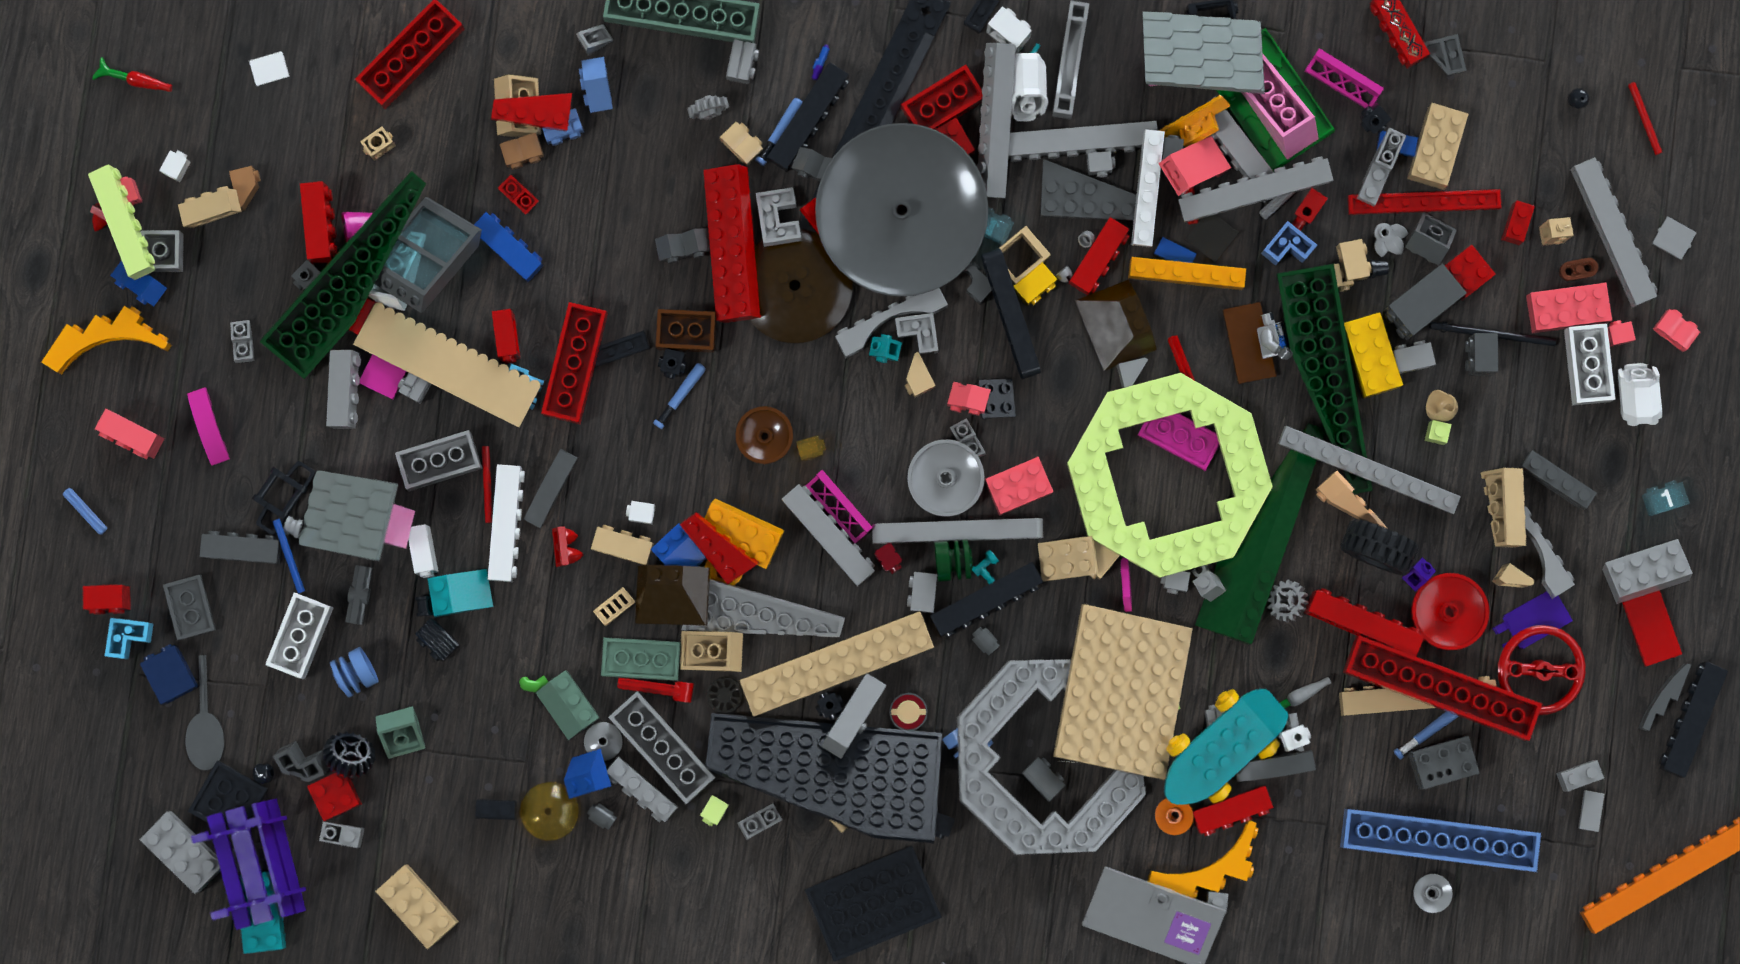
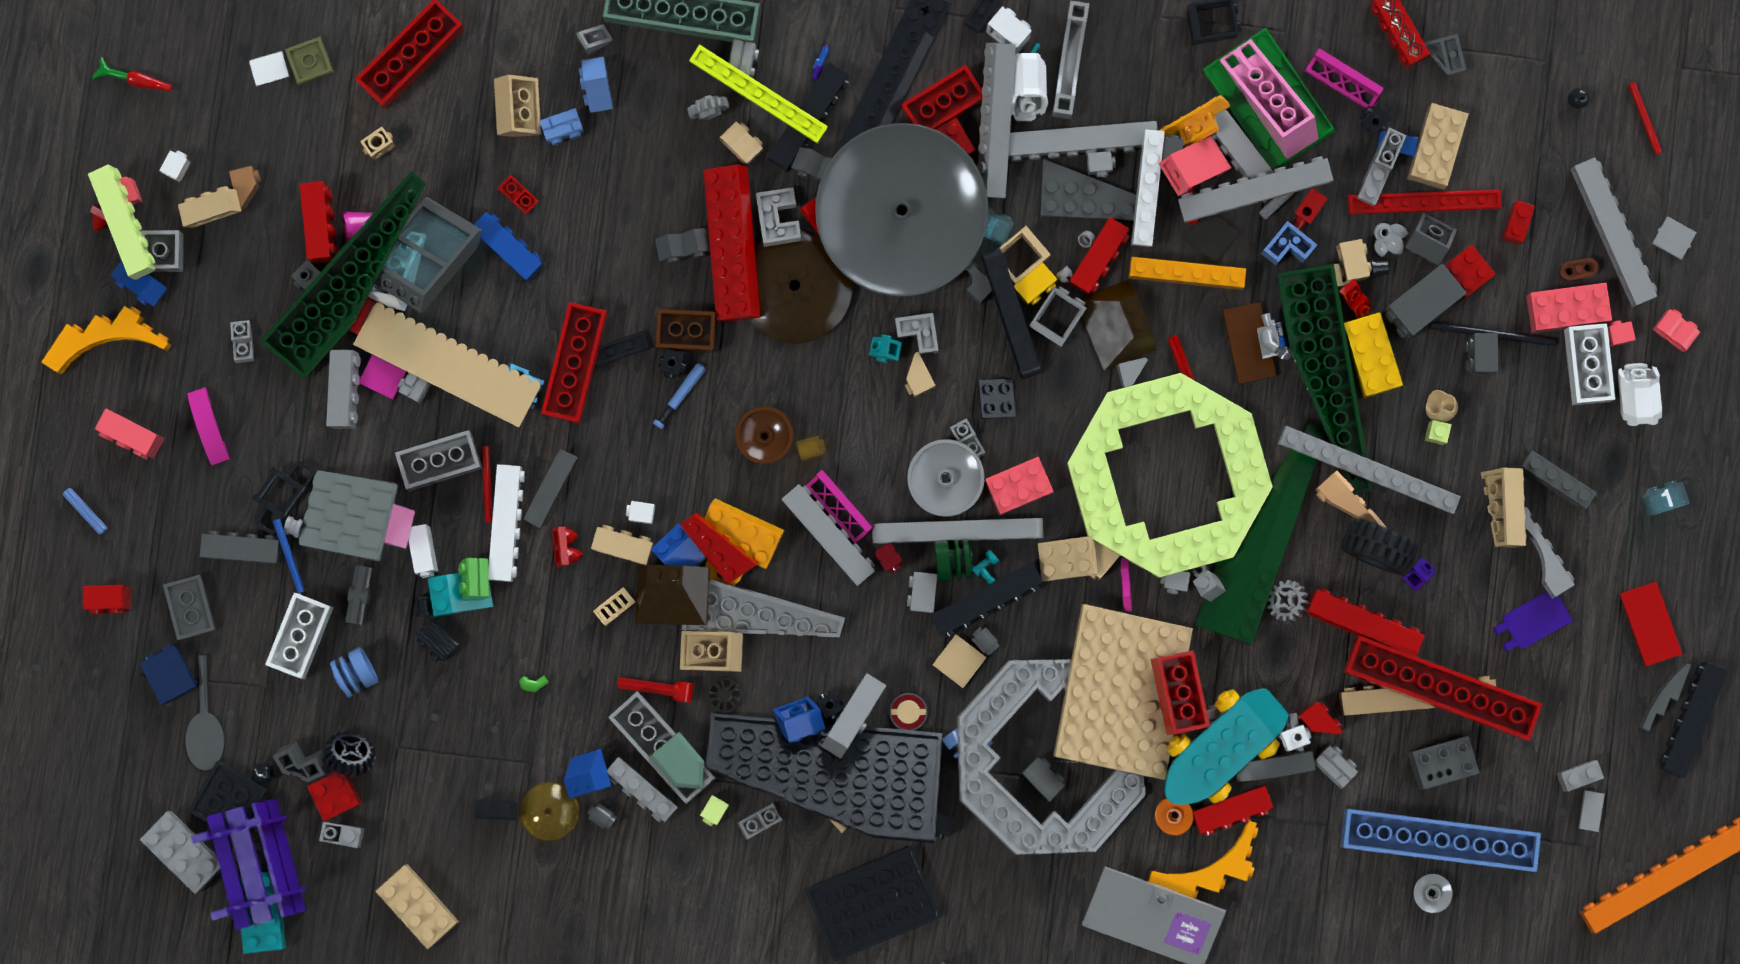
medium azure brick [105,618,153,659] -> none
sand green slope [376,706,426,759] -> none
red wing [491,93,572,132] -> none
red window [492,309,521,364] -> none
medium nougat brick [500,133,544,169] -> none
sand green slope [536,670,600,740] -> none
light grey dish [584,722,623,761] -> none
sand green tile [601,637,681,681] -> none
tan brick [740,611,934,717] -> none
medium blue piece [755,98,803,166] -> none
light grey arch [835,288,948,358] -> none
coral brick [947,382,991,416] -> none
dark pink tile [1138,414,1219,471] -> none
light grey piece [1143,12,1265,94] -> none
blue tile [1154,237,1196,263] -> none
light grey brick [1205,891,1228,912] -> none
light grey piece [1280,677,1331,709] -> none
light grey brick [1393,340,1436,374] -> none
medium blue piece [1394,712,1459,760] -> none
red dish [1411,573,1489,650] -> none
tan tile [1492,563,1534,588] -> none
red piece [1498,625,1586,715] -> none
tan head [1539,217,1574,245] -> none
light grey brick [1602,539,1693,604] -> none
none -> olive tile [284,37,334,86]
none -> bright green brick [458,558,489,600]
none -> sand green tile [650,732,704,789]
none -> neon yellow plate [689,45,828,144]
none -> blue slope [773,696,825,742]
none -> tan tile [933,635,986,688]
none -> light grey window [1029,286,1087,347]
none -> red brick [1150,650,1210,735]
none -> red slope [1297,702,1343,735]
none -> light grey brick [1314,745,1358,789]
none -> red slope [1339,279,1372,319]

